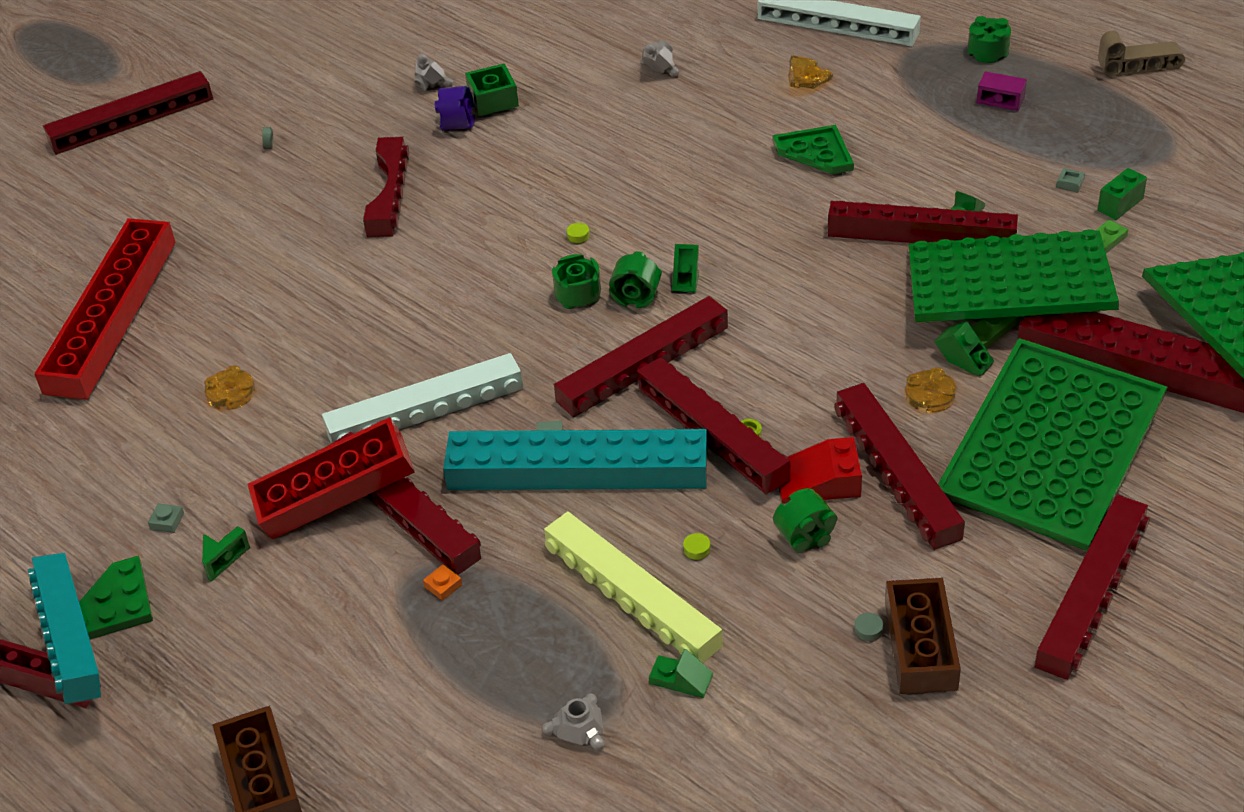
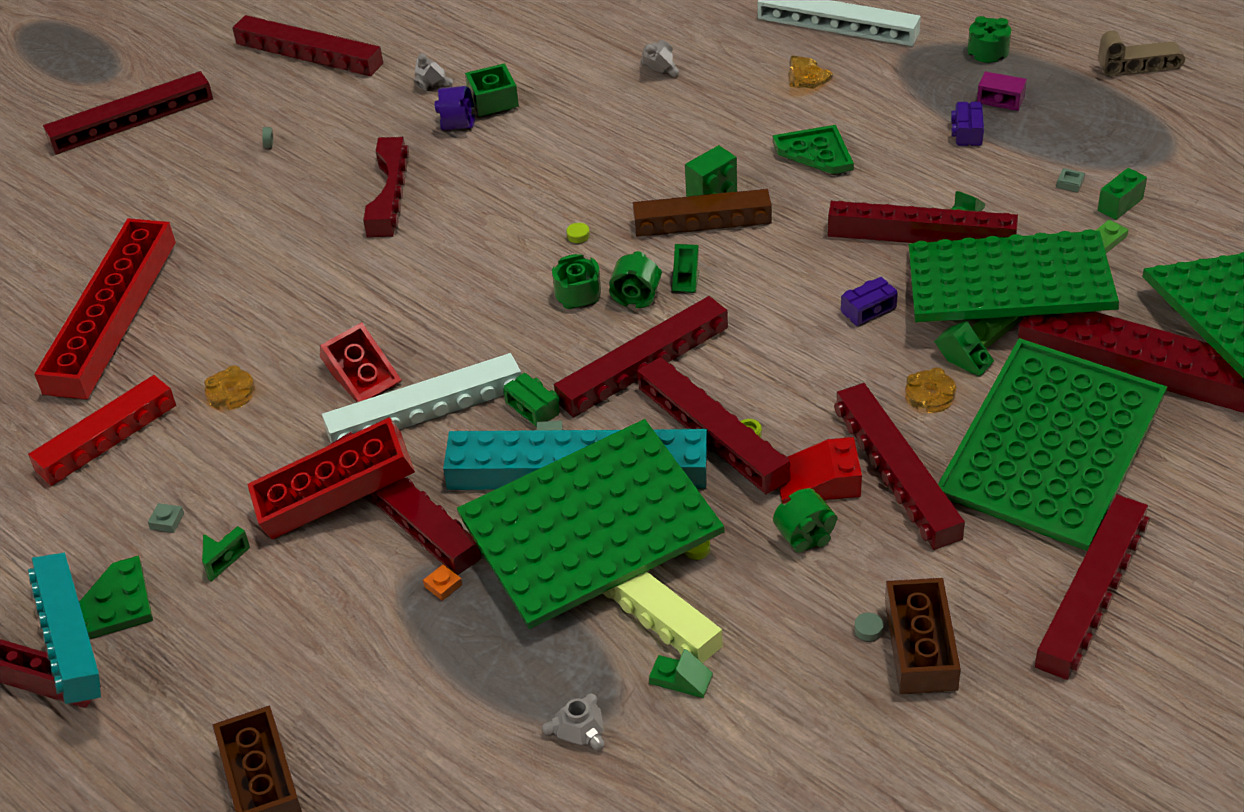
none -> red brick [28,375,177,486]
none -> dark red brick [232,15,383,76]
none -> red slope [320,322,402,402]
none -> green plate [457,419,725,629]
none -> green brick [503,372,560,427]
none -> reddish brown brick [633,189,772,237]
none -> green brick [685,145,737,197]
none -> dark purple brick [841,276,898,326]
none -> dark purple brick [951,102,984,146]

